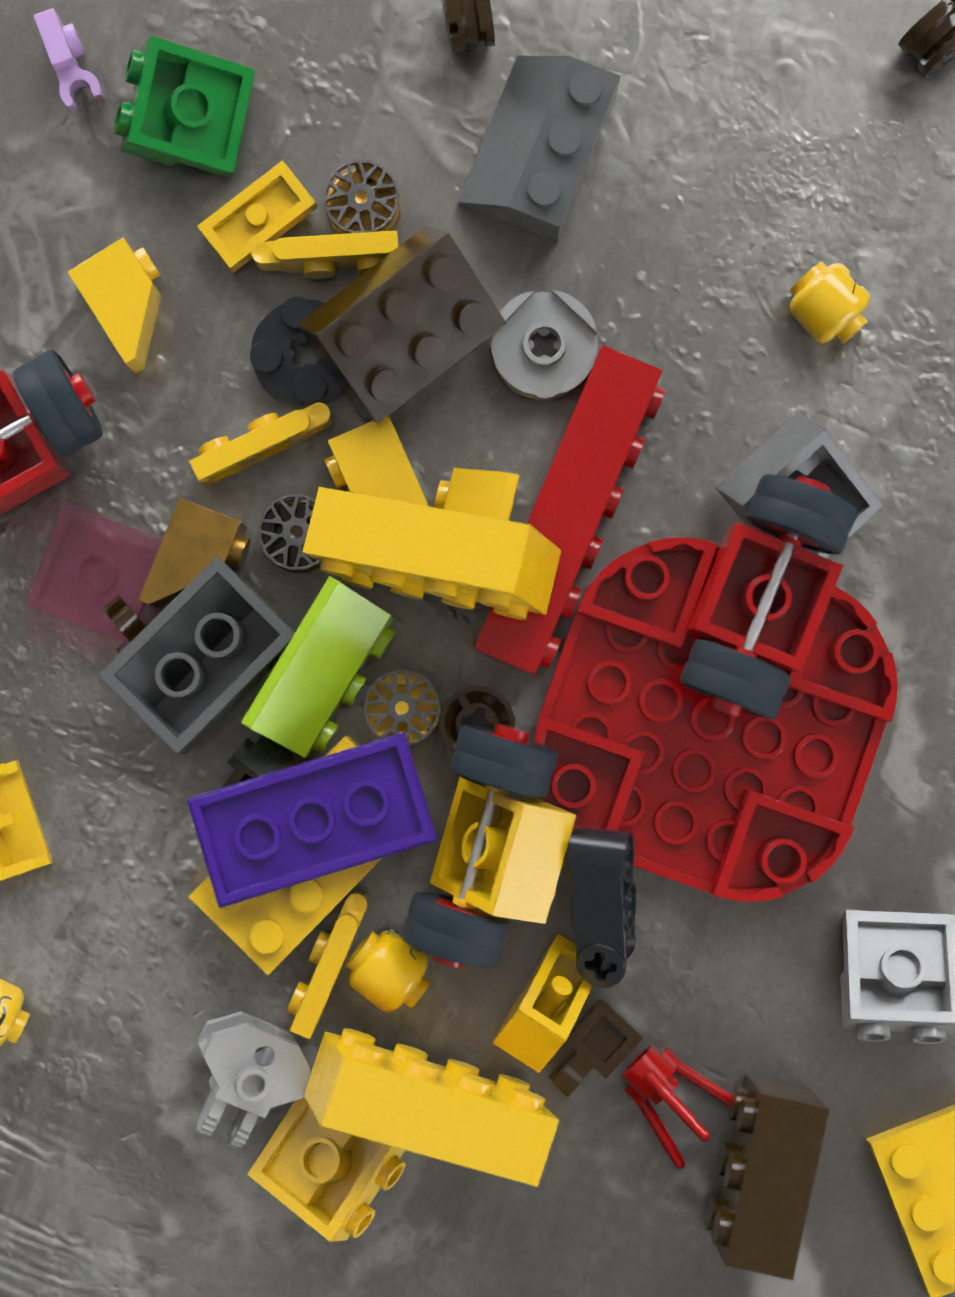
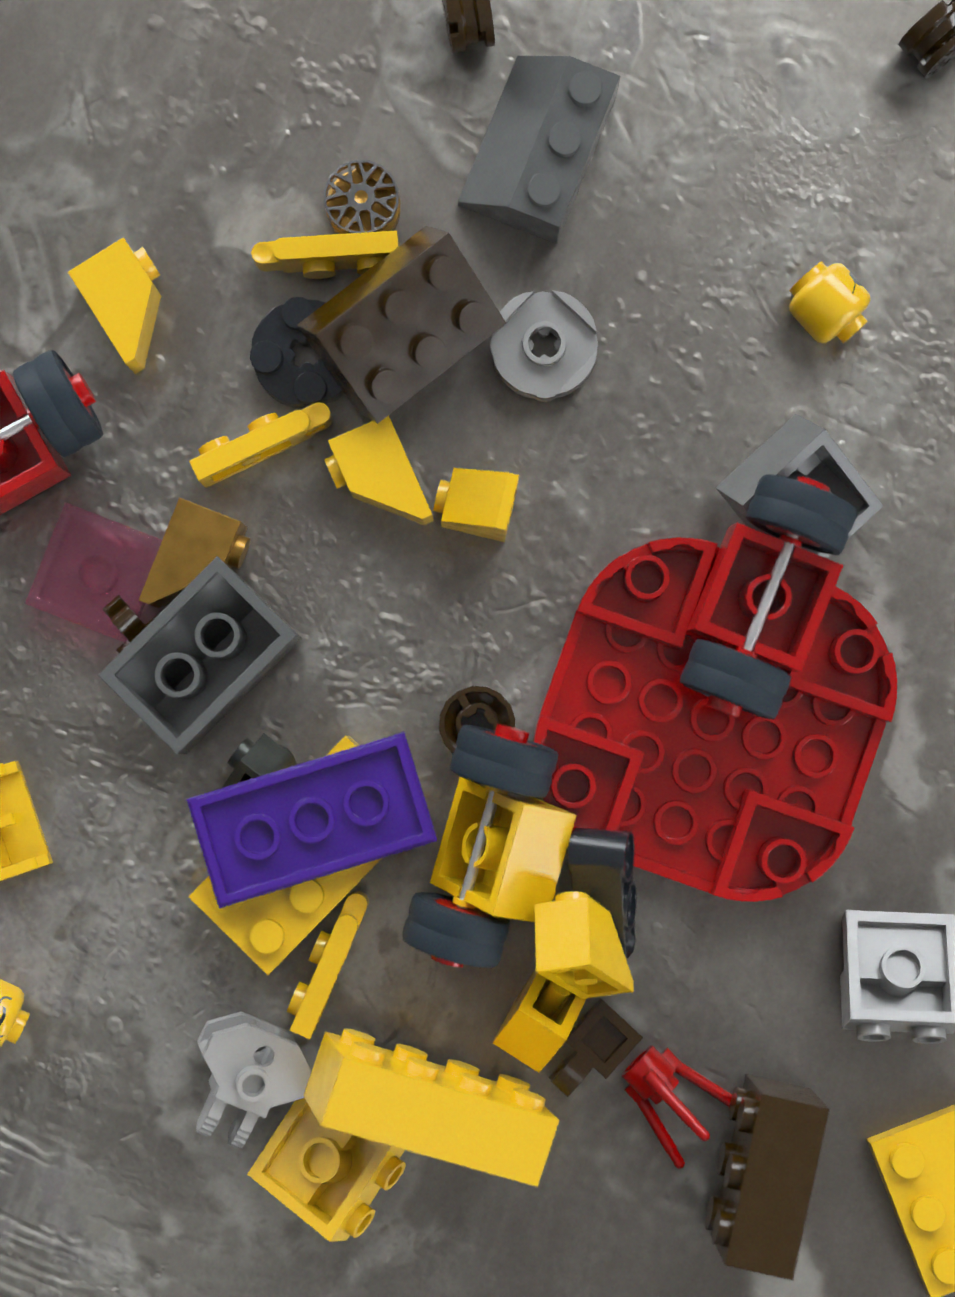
lavender plate [33,8,105,113] -> none
green plate [113,36,255,178] -> none
yellow plate [197,160,317,273] -> none
lime slope [241,576,396,758] -> none
wheel [259,494,321,574] -> none
yellow brick [303,487,561,620] -> none
yellow head [345,930,430,1013] -> none
wheel [363,669,441,745] -> none
red brick [474,345,666,677] -> none
none -> yellow slope [535,892,634,999]

